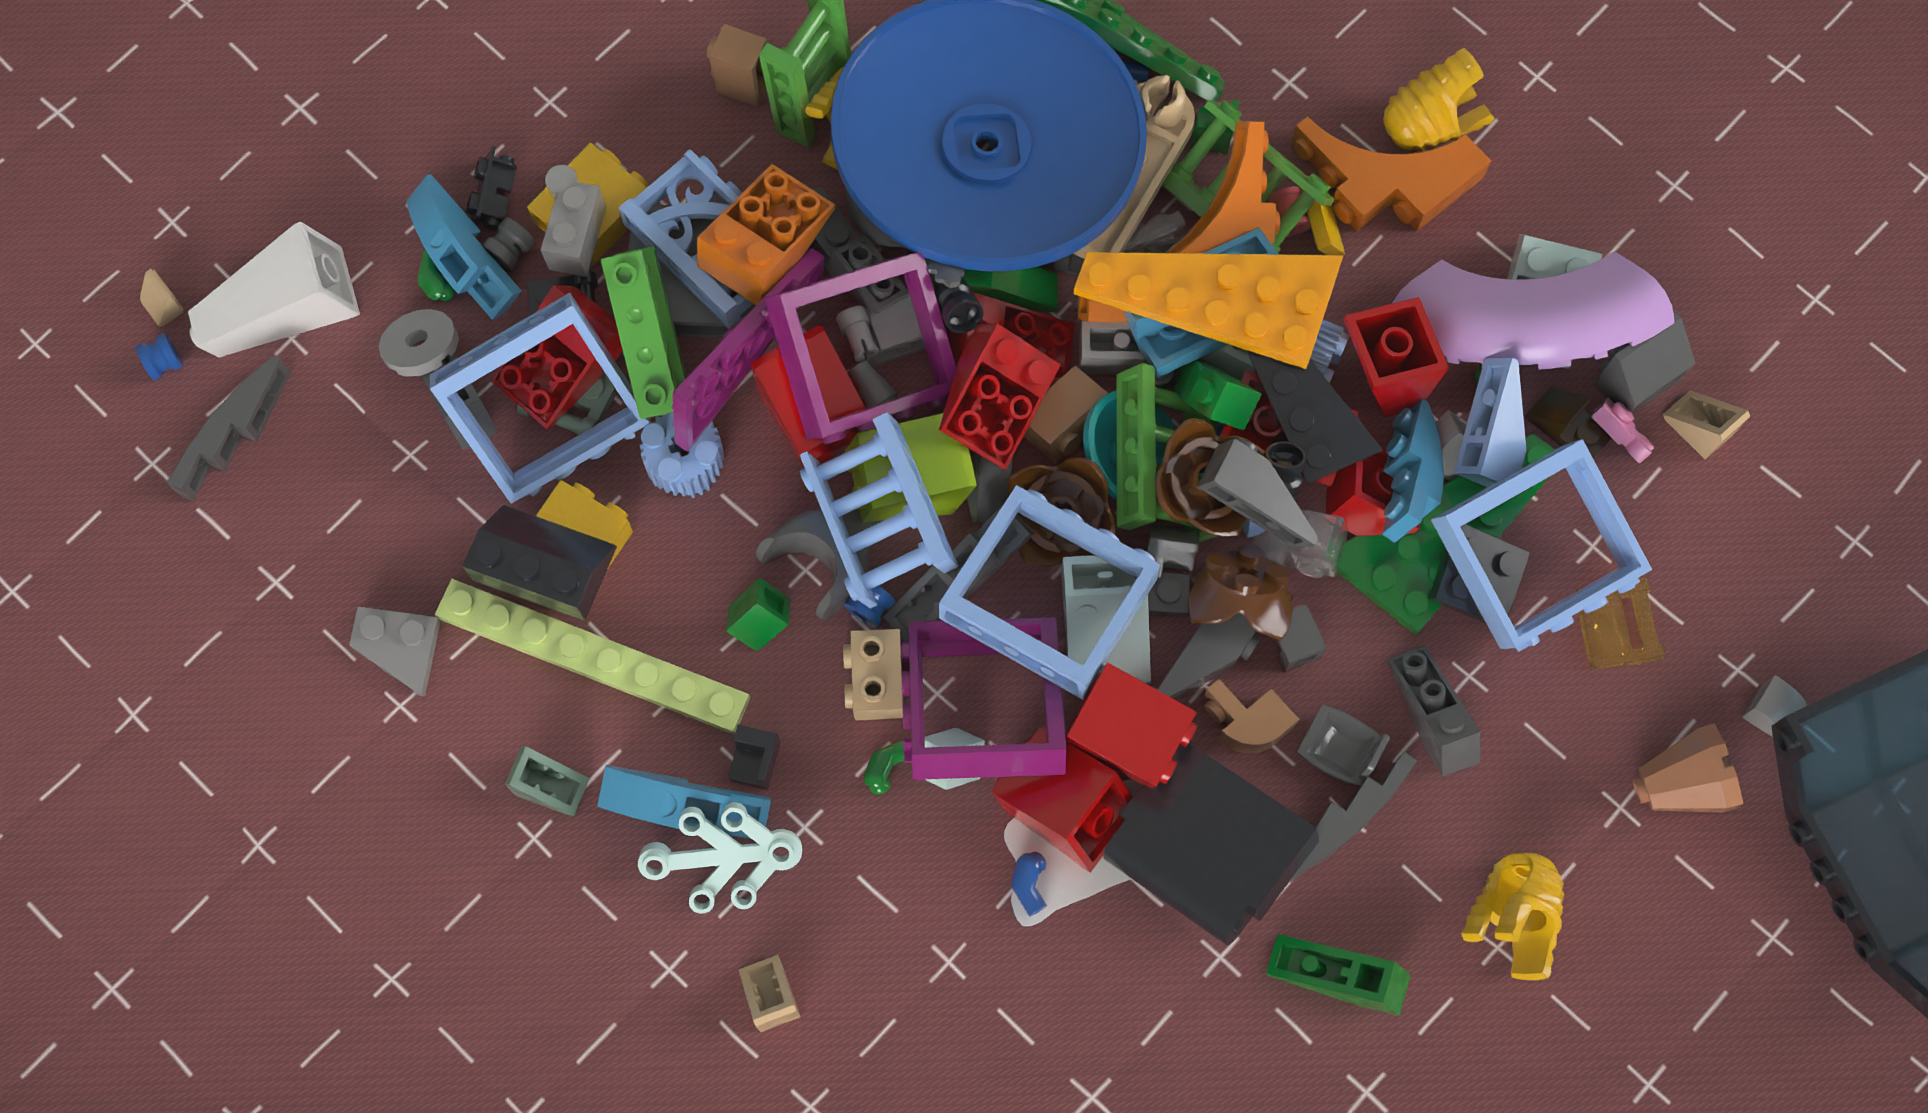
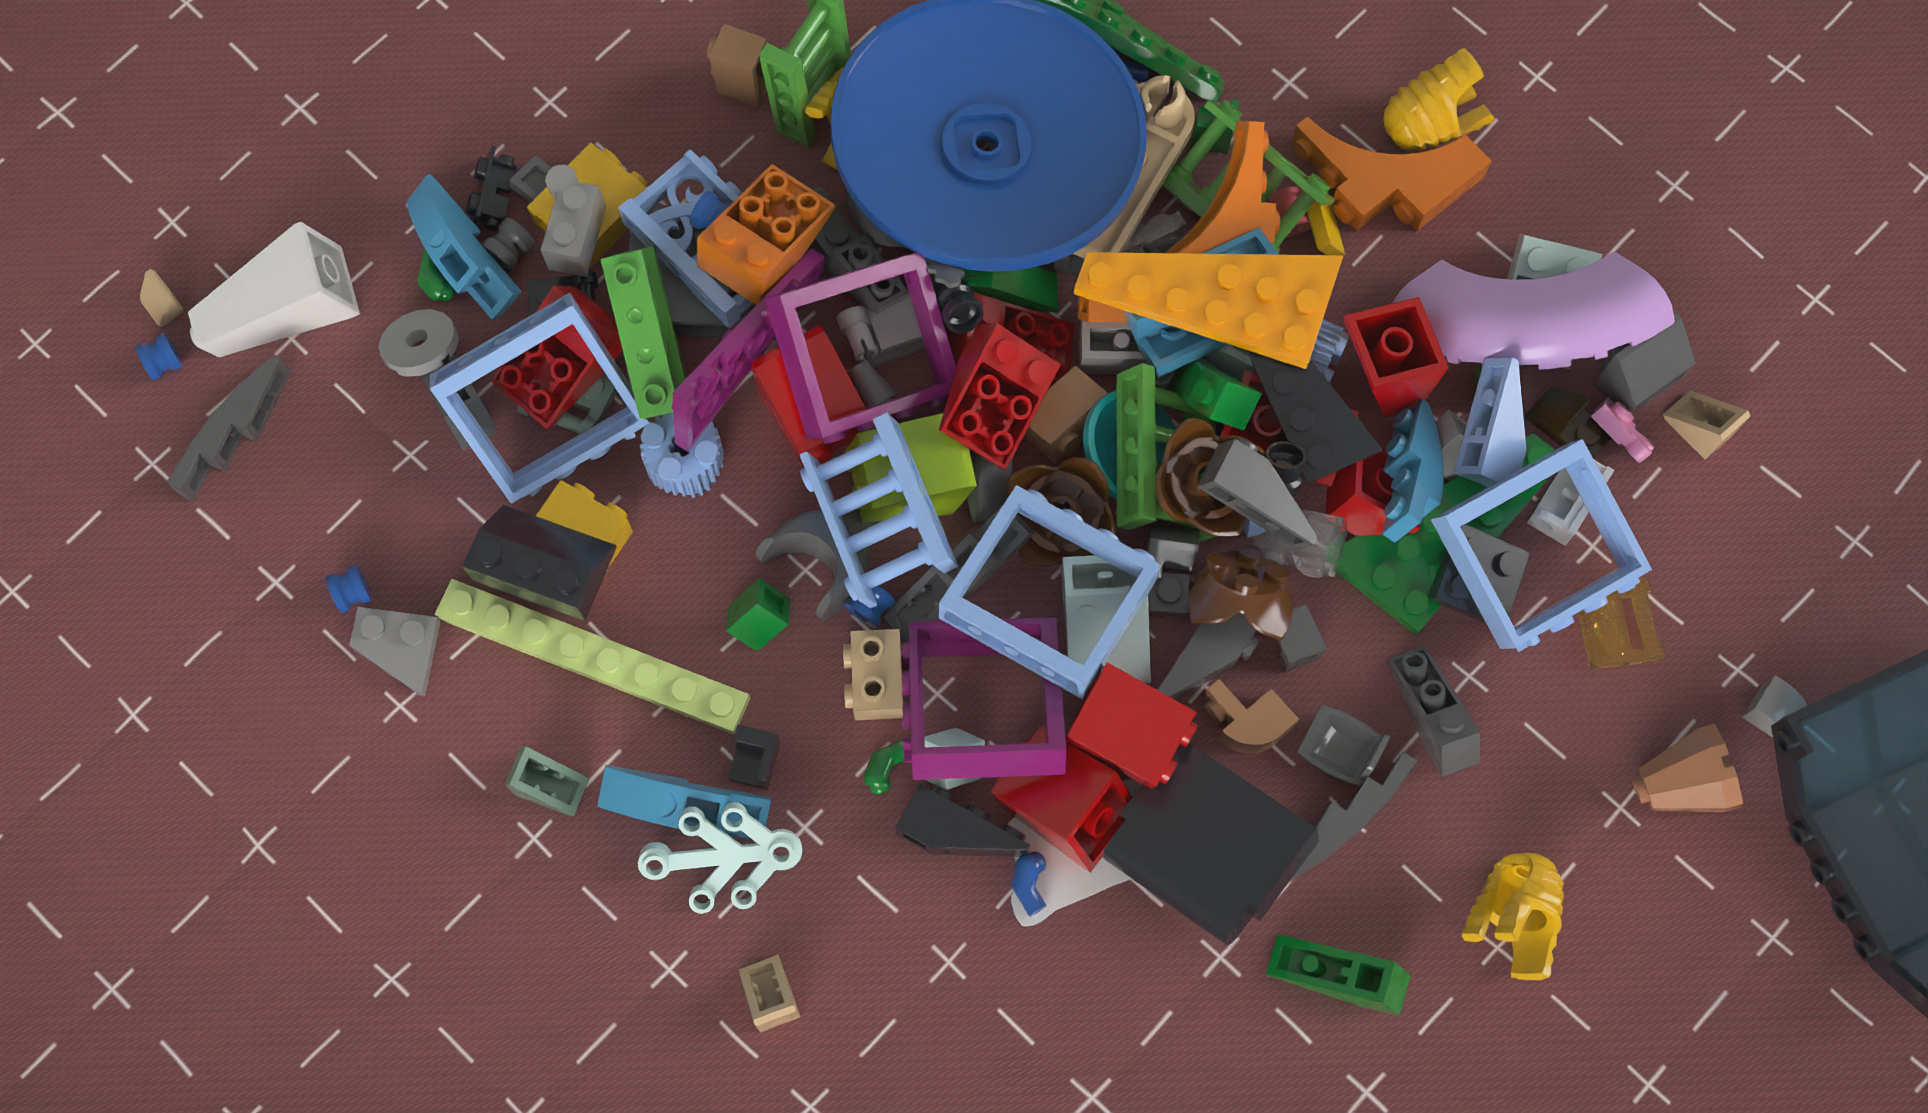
none -> blue wheel [325,564,373,613]
none -> dark grey plate [509,155,552,203]
none -> blue wheel [689,191,732,229]
none -> black slope [895,784,1030,857]
none -> white hinge [1527,459,1614,546]

